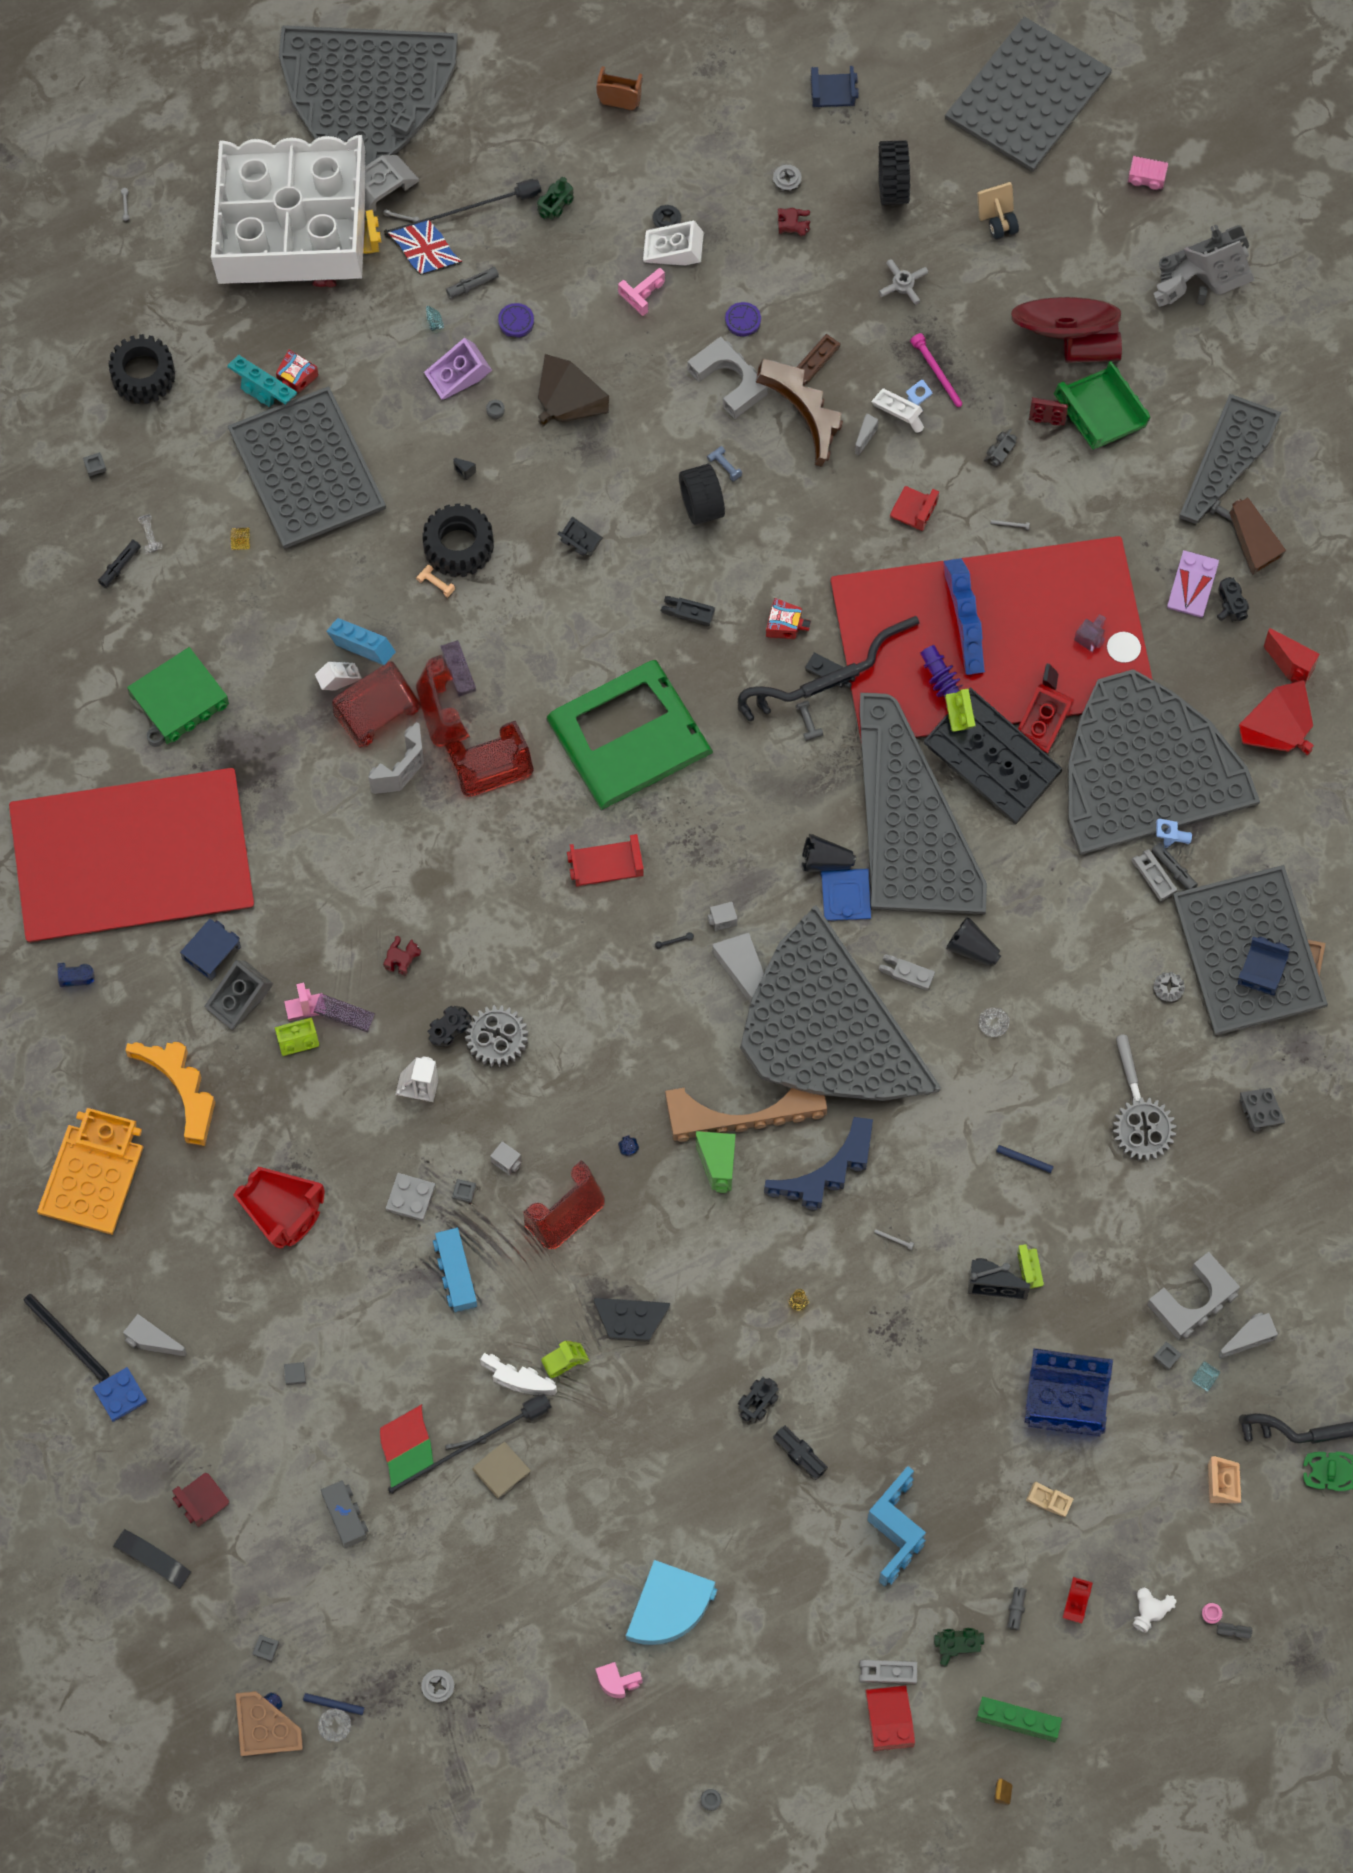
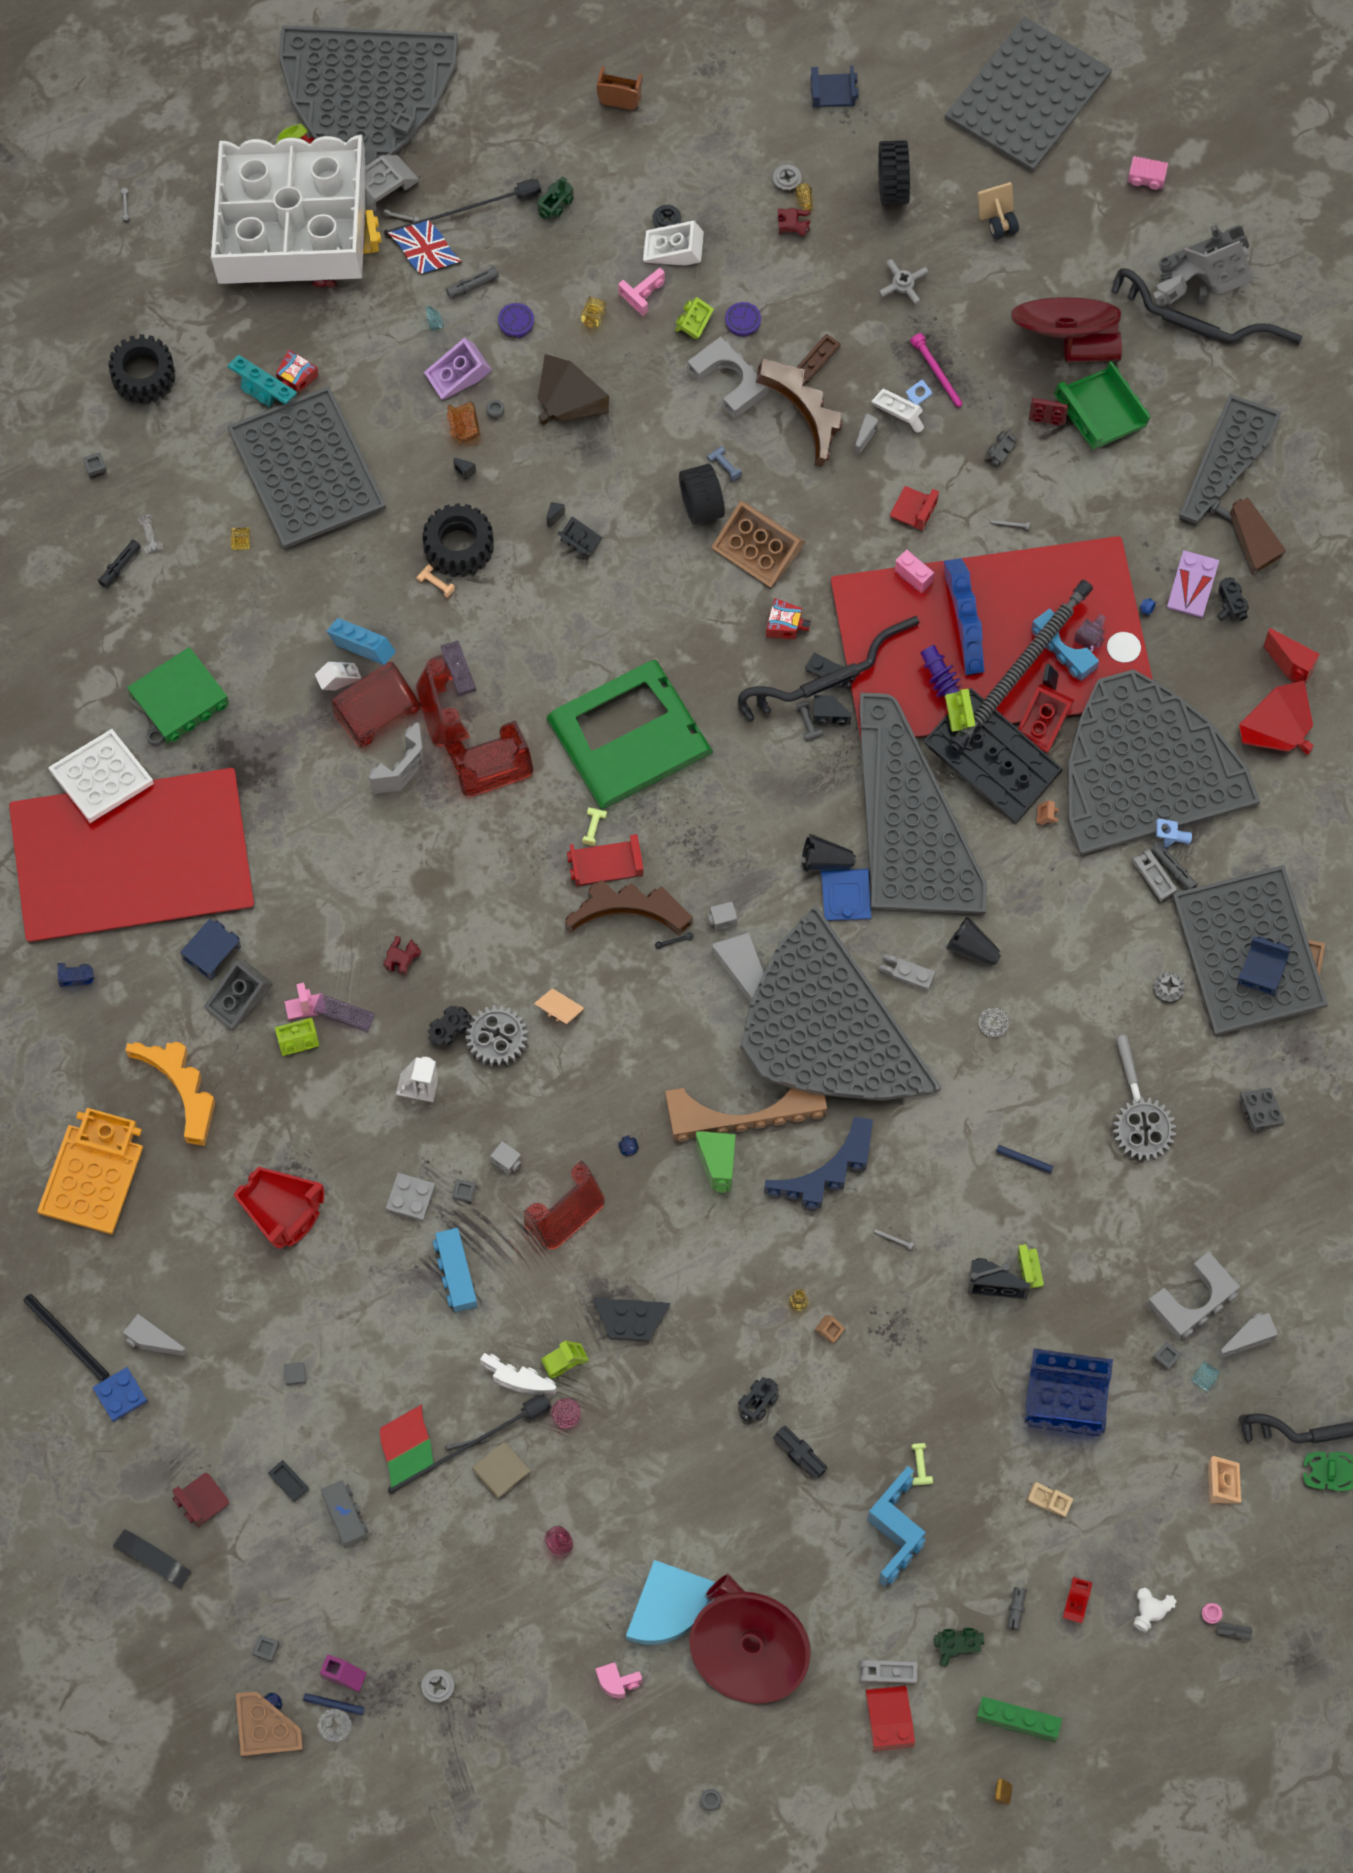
black hinge [660,596,715,626] -> none
none -> white plate [48,729,154,823]
none -> black tile [268,1460,309,1502]
none -> lime piece [276,124,314,144]
none -> magenta slope [320,1654,367,1692]
none -> clear orange bracket [447,401,481,443]
none -> light nougat piece [535,988,584,1024]
none -> clear pink plate [545,1526,573,1556]
none -> black slope [547,502,565,527]
none -> clear pink plate [552,1398,581,1428]
none -> reddish brown arch [565,880,693,936]
none -> clear yellow brick [581,296,606,327]
none -> yellowish green piece [582,807,607,846]
none -> lime bracket [675,297,714,339]
none -> dark red dish [689,1574,811,1704]
none -> medium nougat slope [711,501,806,588]
none -> clear yellow cone [794,183,813,210]
none -> black slope [813,695,851,726]
none -> medium nougat slope [815,1315,845,1344]
none -> bright pink brick [895,550,934,593]
none -> yellowish green piece [911,1443,933,1486]
none -> dark grey hose [949,580,1093,753]
none -> dark azure arch [1031,608,1099,682]
none -> nougat tile [1036,800,1059,825]
none -> black piece [1111,268,1303,344]
none -> blue plate [1140,598,1156,615]

